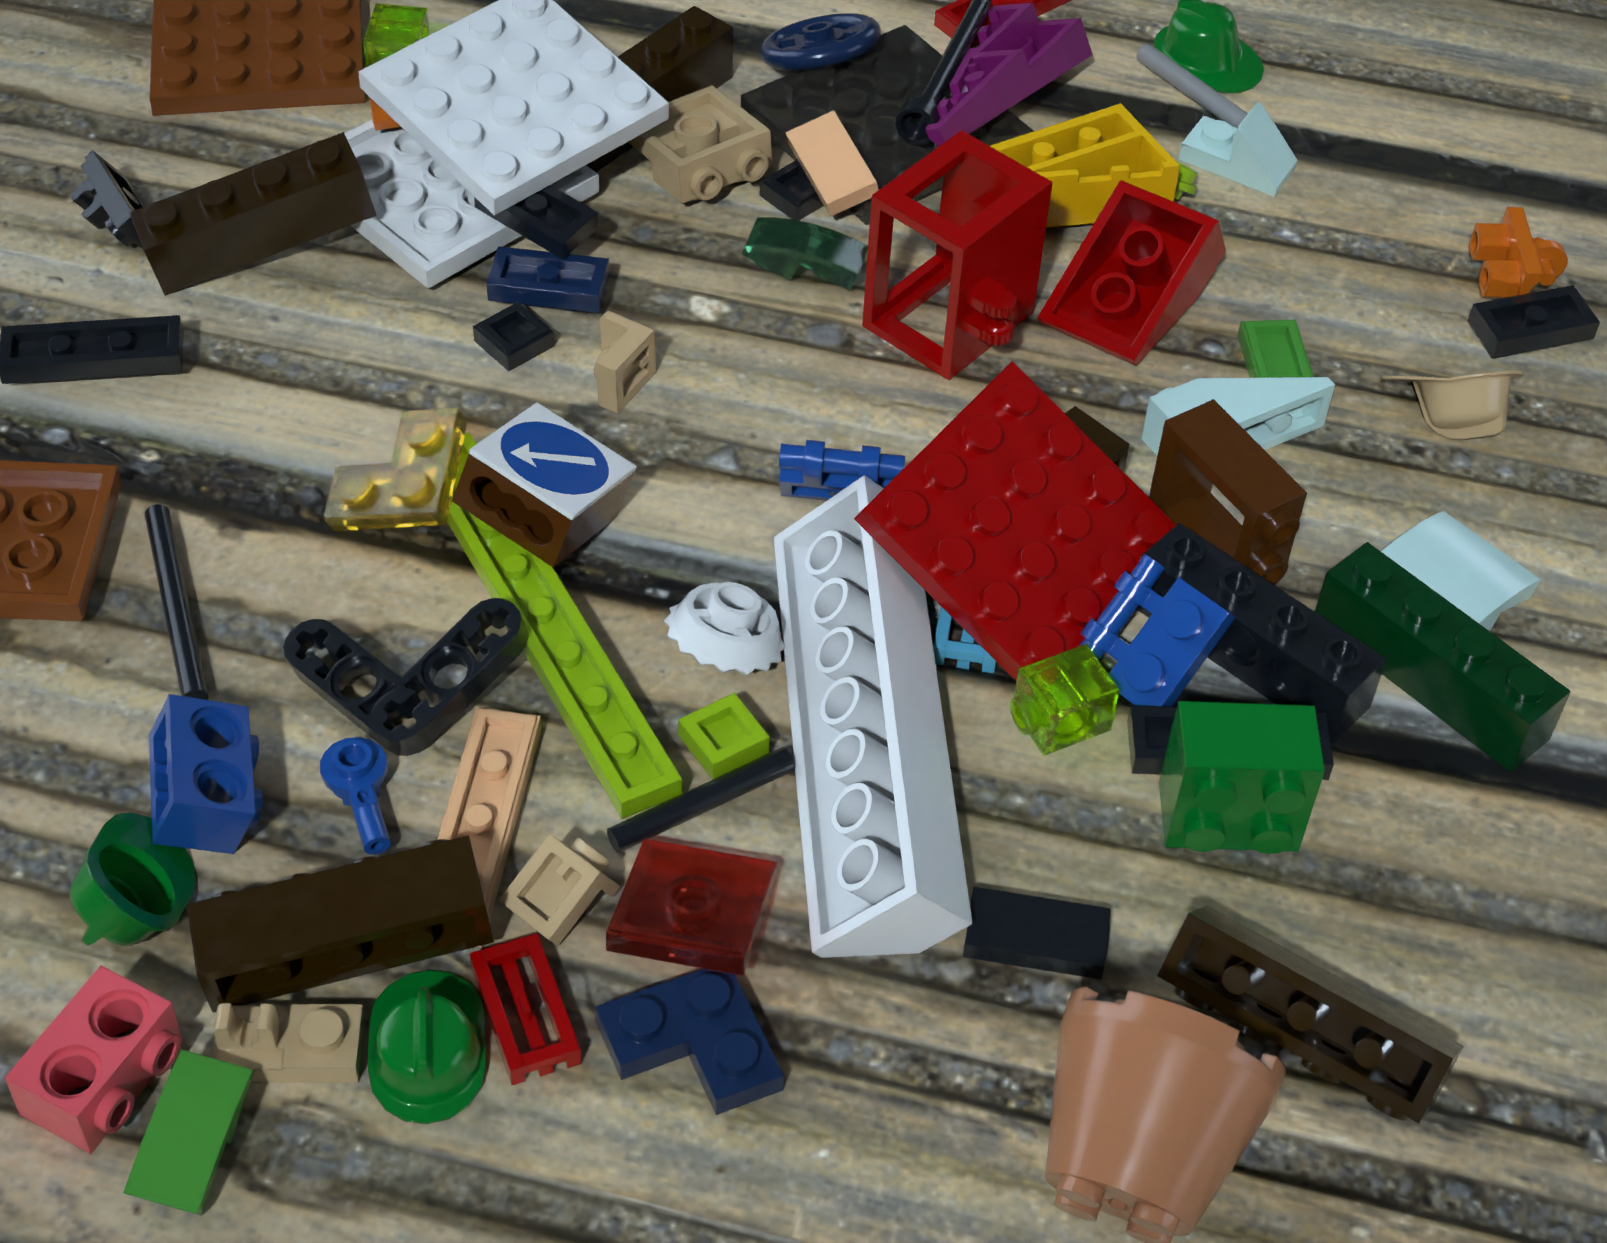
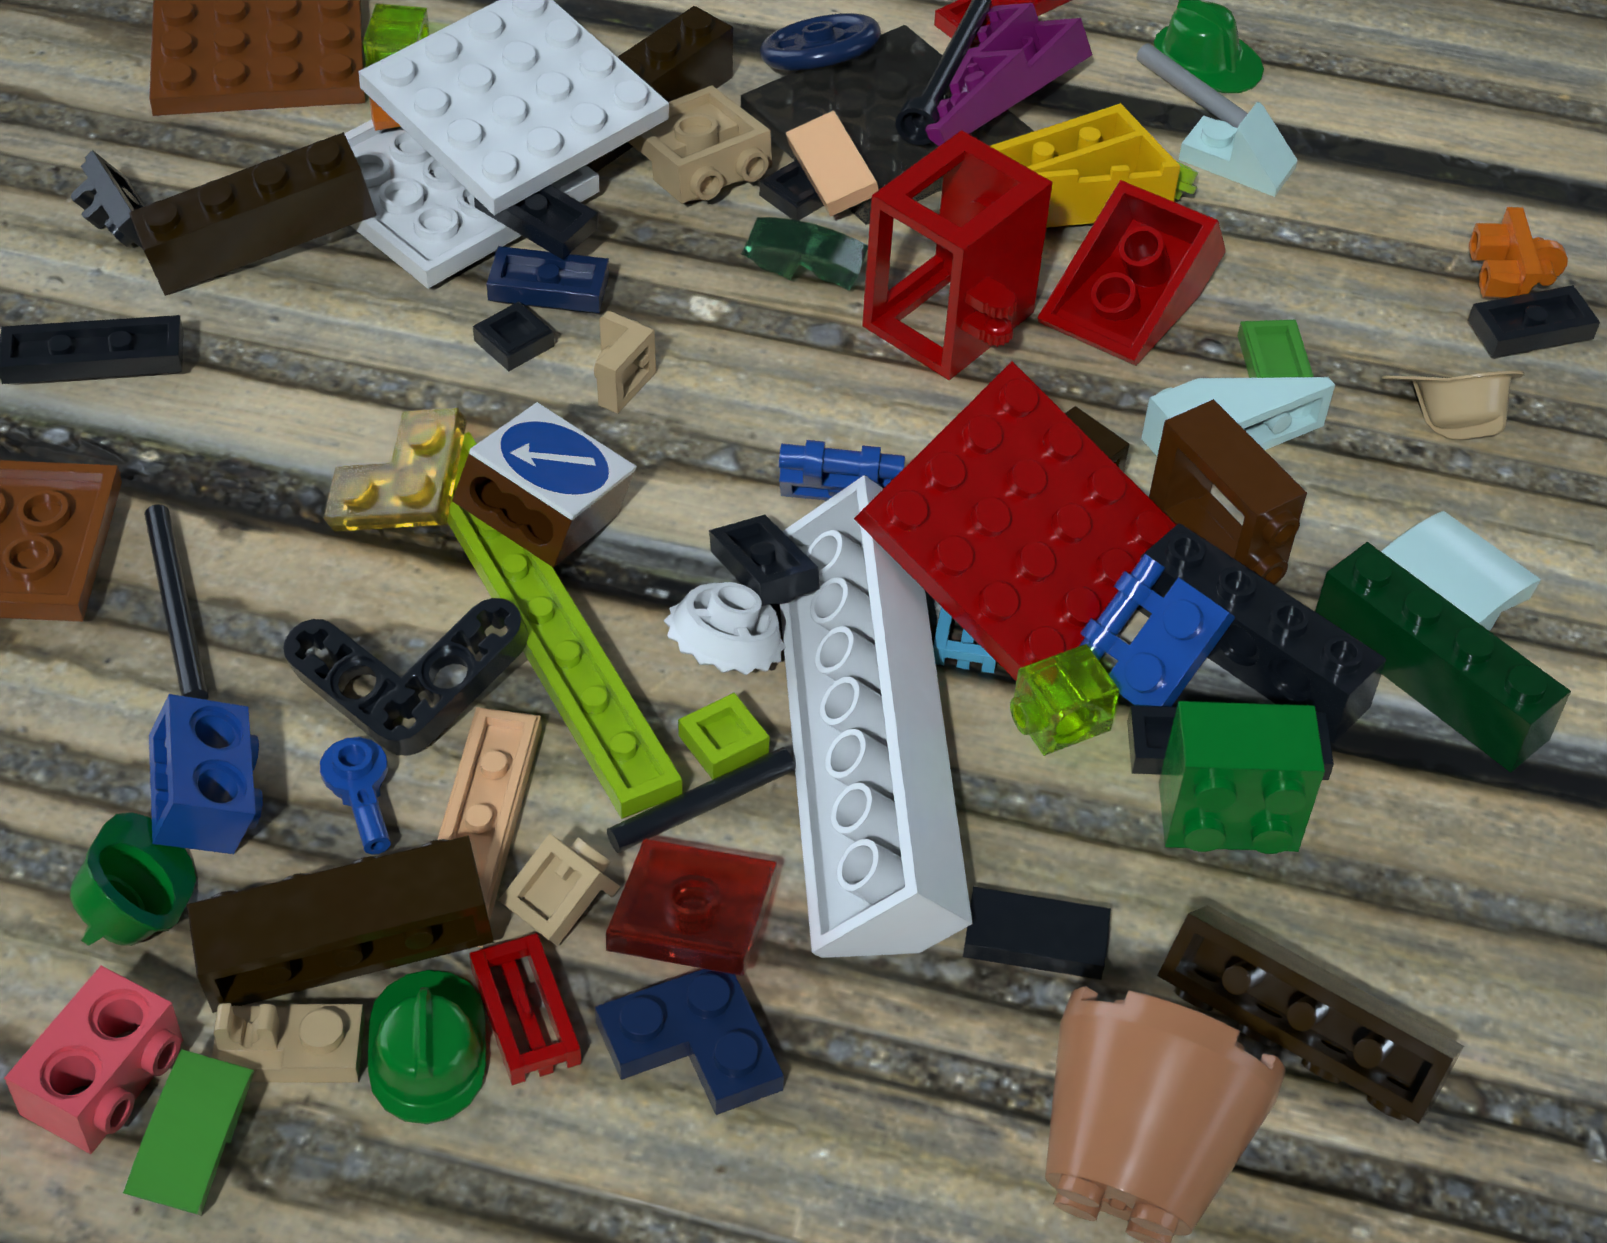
none -> black plate [709,514,820,606]

